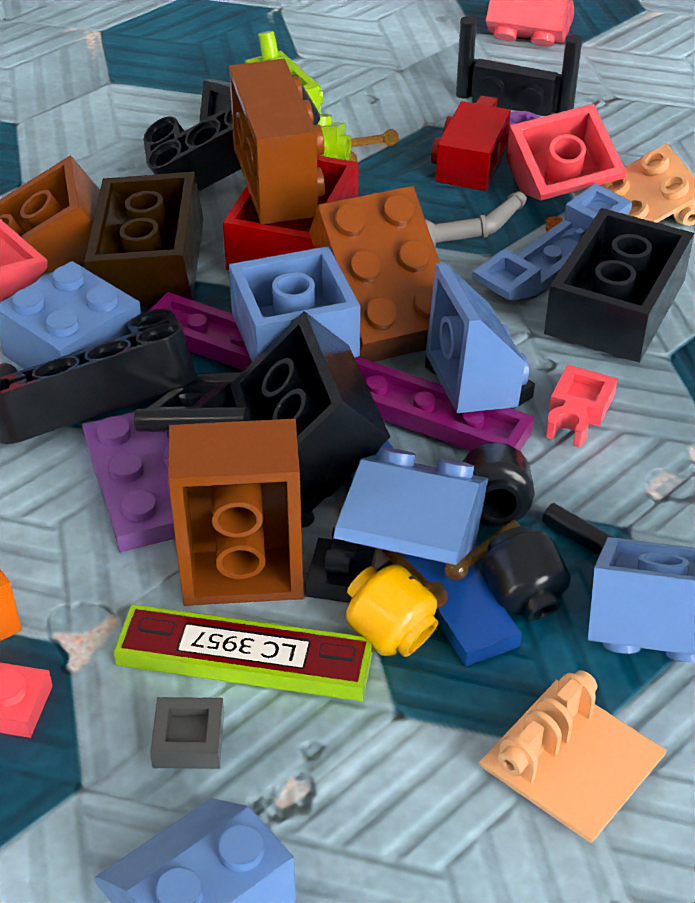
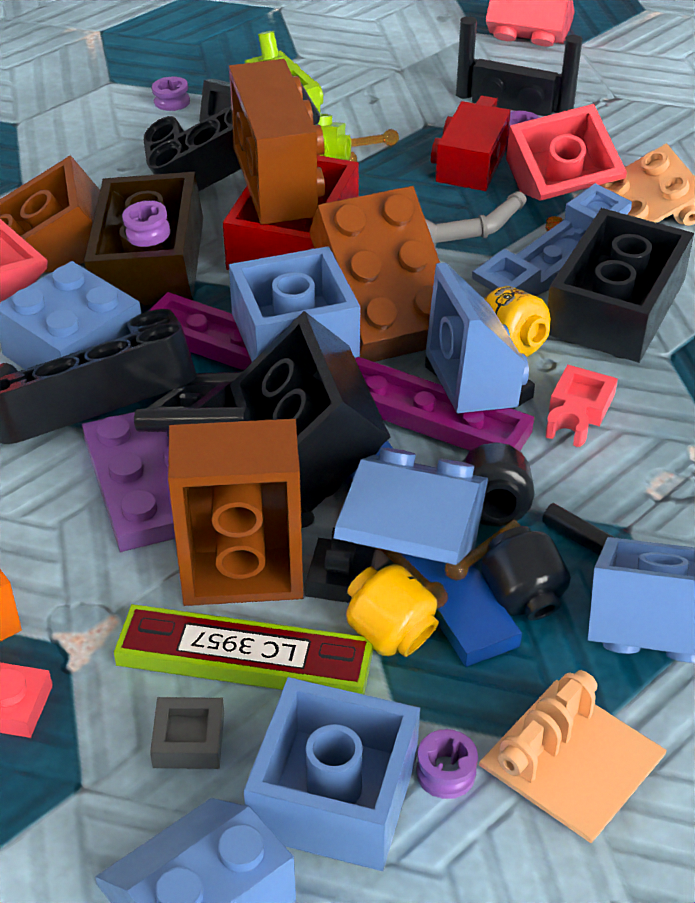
none -> medium lavender bush [122,201,171,247]
none -> medium lavender bush [151,77,190,111]
none -> medium blue brick [244,677,420,871]
none -> medium lavender bush [416,729,478,799]
none -> yellow head [484,286,551,357]

